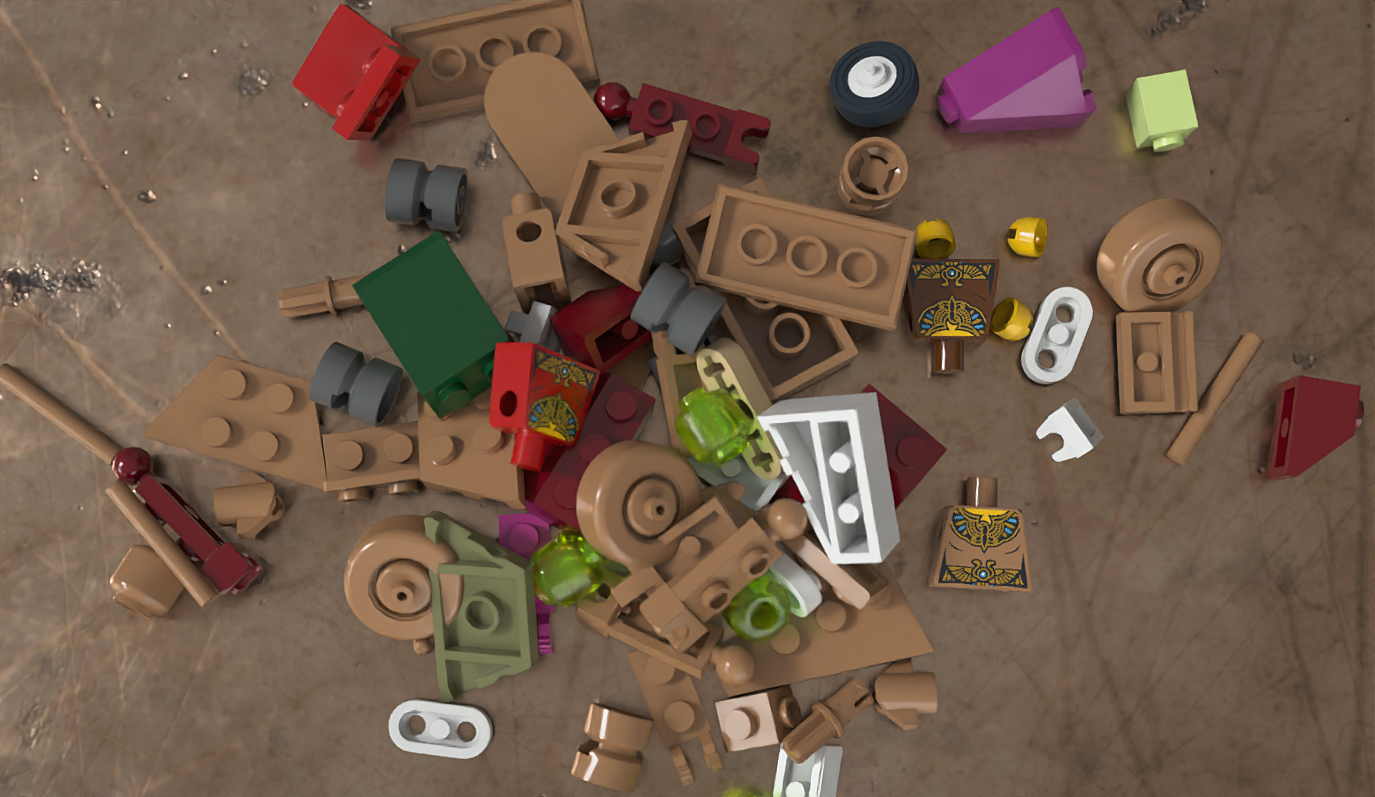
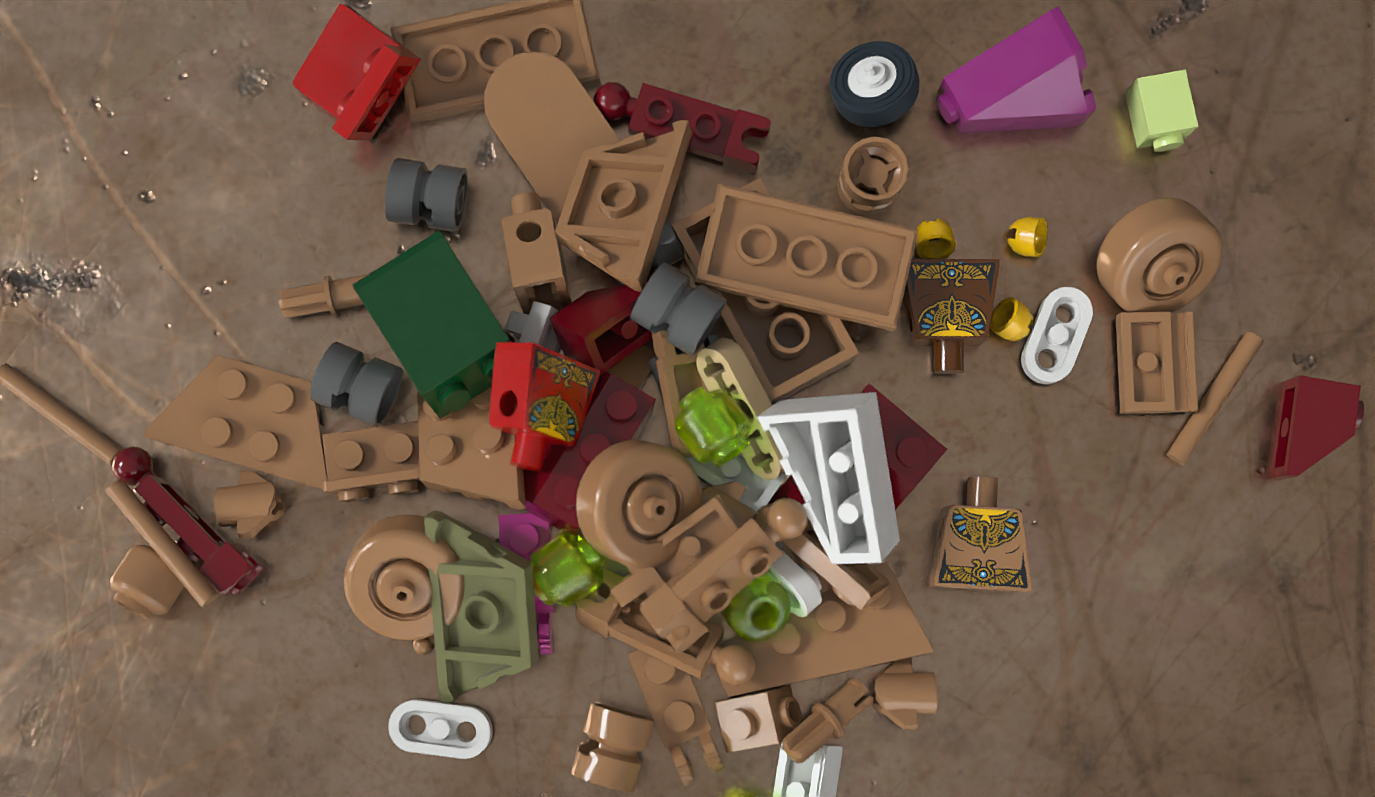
white tile [1036,397,1104,462] -> none

